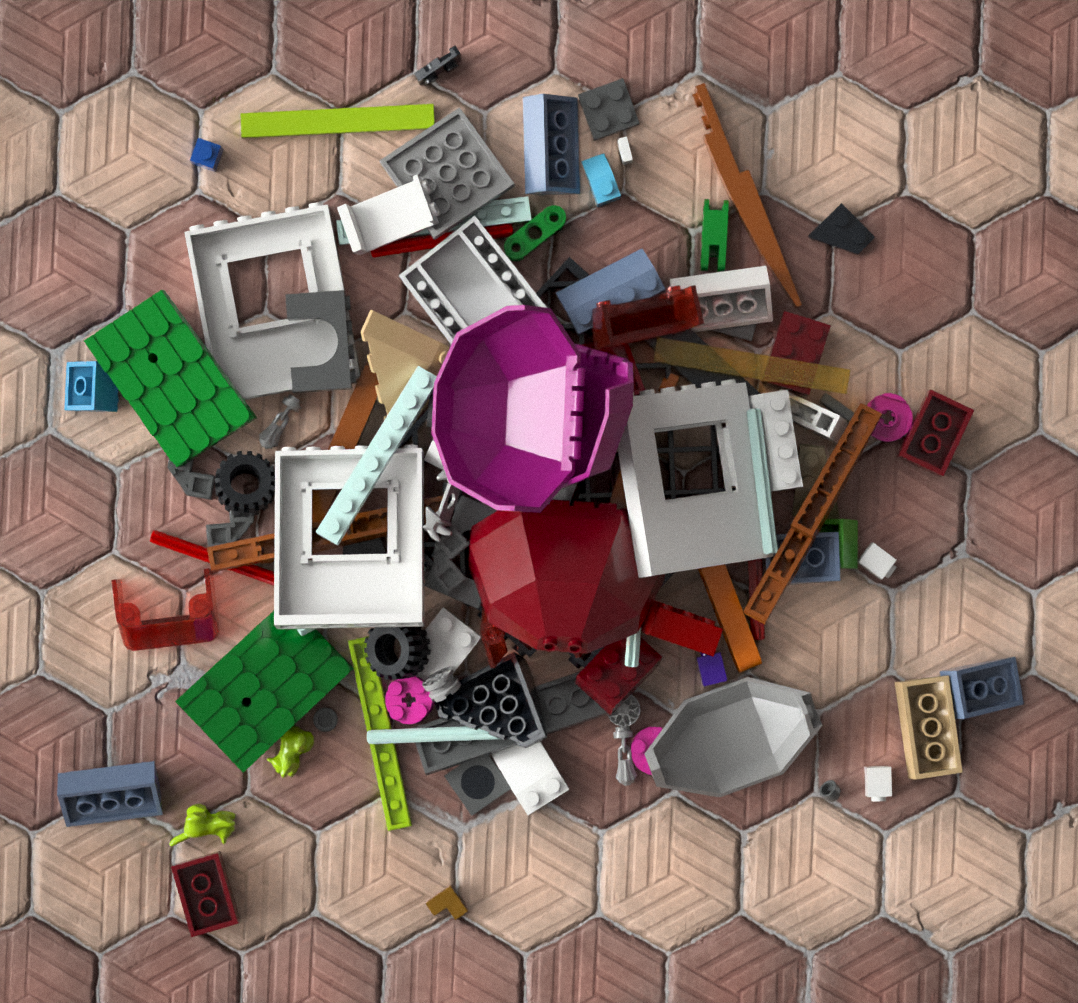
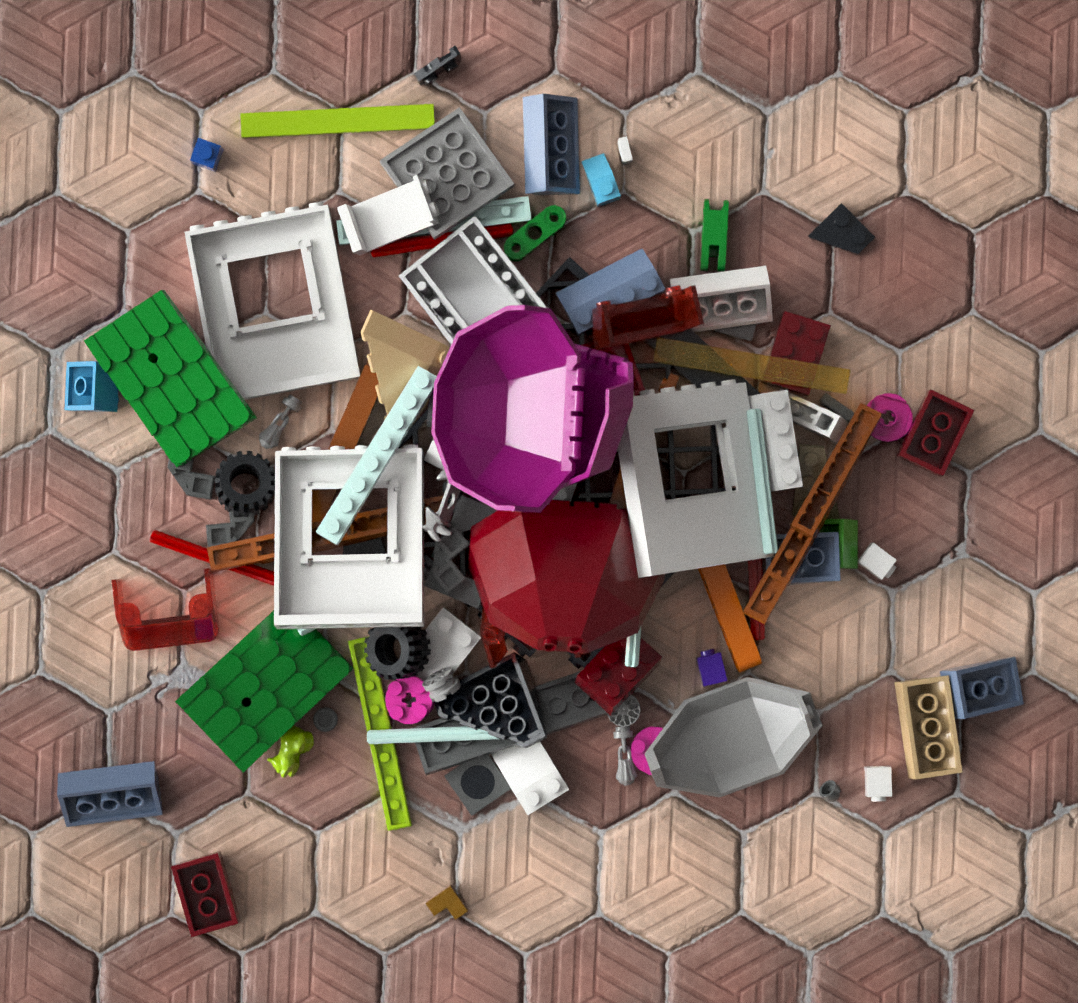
lime animal [169,804,236,847] -> none
dark grey arch [285,290,356,393] -> none
dark grey plate [578,78,640,141] -> none
red brick [641,600,723,657] -> none
dark orange slope [692,83,802,309] -> none

